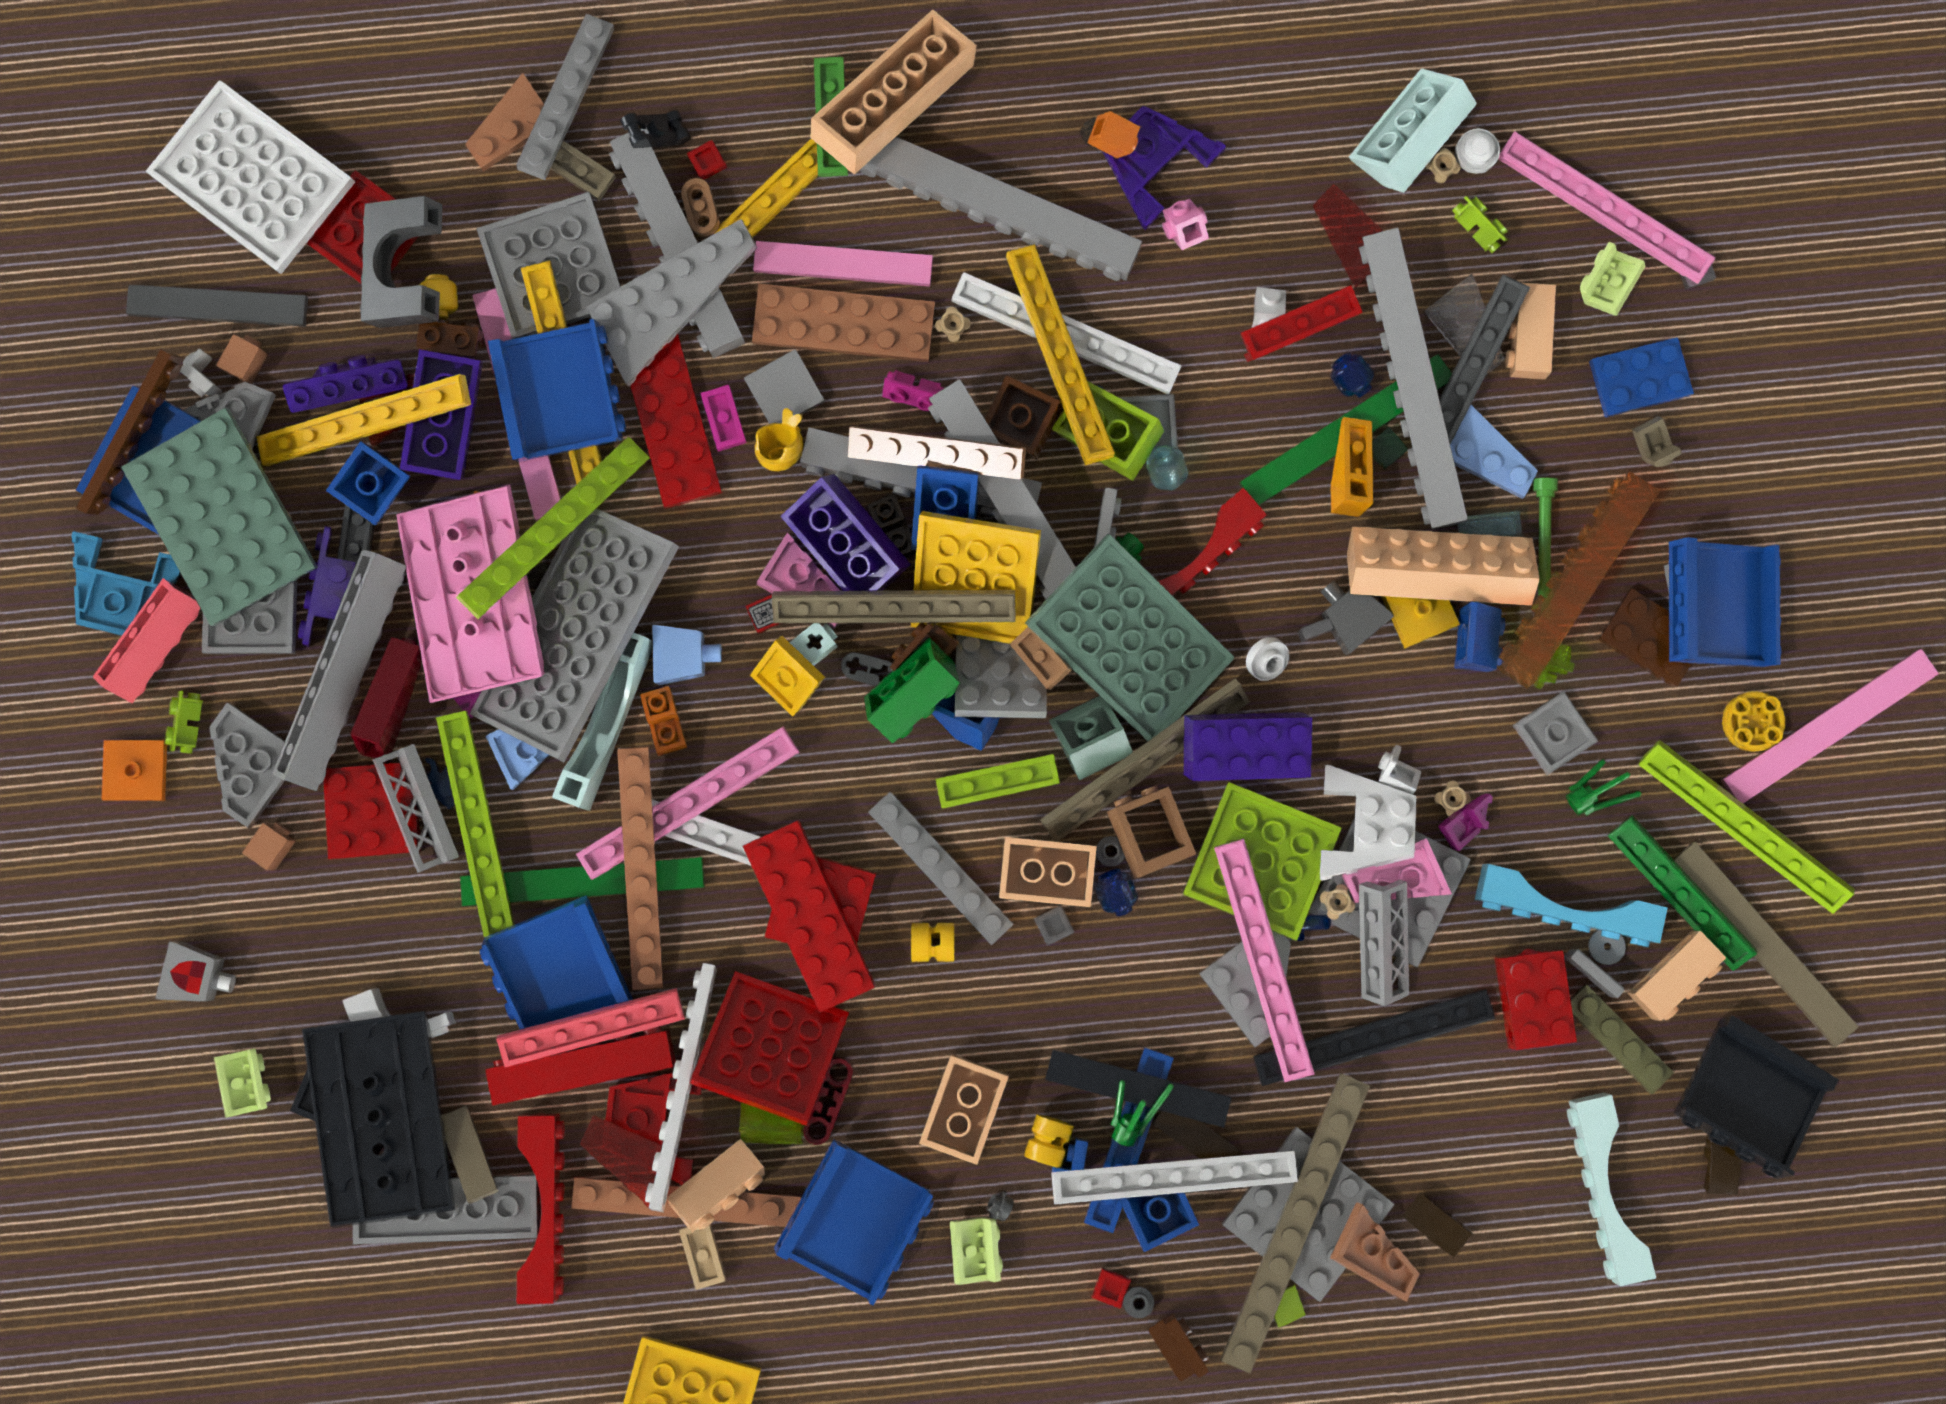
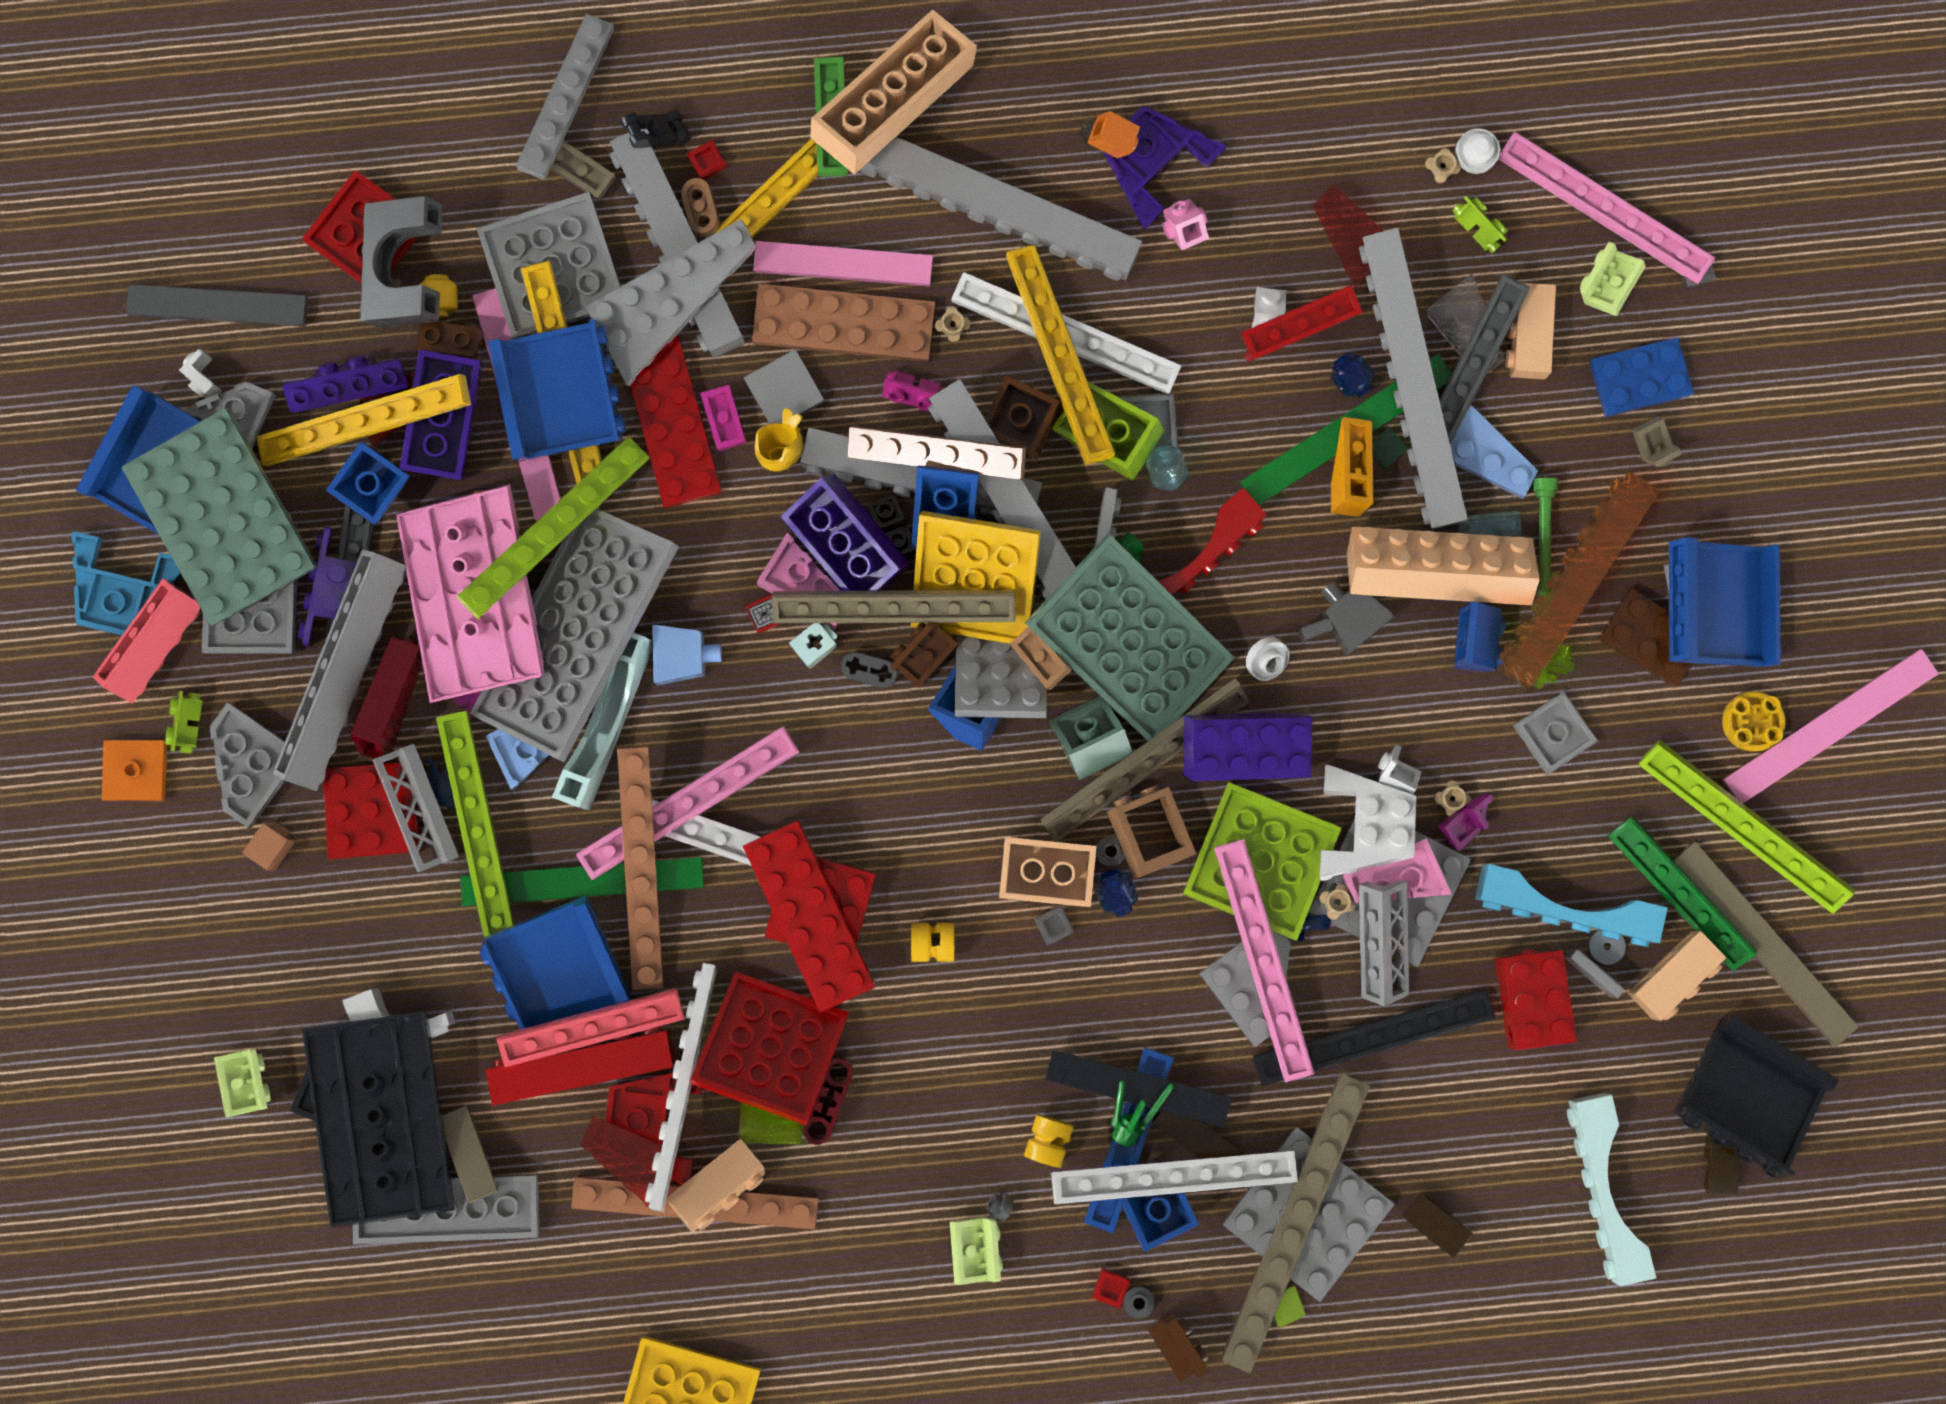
reddish brown plate [76,349,183,515] -> none
white plate [146,80,355,274] -> none
light grey torso [155,941,236,1001] -> none
nougat brick [216,334,268,384] -> none
nougat wing [465,73,544,172] -> none
red arch [516,1113,565,1304] -> none
orange slope [640,686,688,756] -> none
tan plate [679,1224,727,1290] -> none
yellow plate [750,636,825,716] -> none
blue panel [774,1139,934,1306] -> none
green brick [864,637,960,744] -> none
light grey plate [868,792,1014,945] -> none
light nougat brick [919,1053,1009,1165] -> none
lime plate [935,754,1060,809] -> none
blue bracket [1051,1137,1088,1172] -> none
nougat wing [1330,1202,1419,1302] -> none
light aqua slope [1349,68,1477,193] -> none
yellow plate [1381,596,1460,649] -> none
green plant [1566,759,1642,816] -> none
olive plate [1570,984,1674,1094] -> none

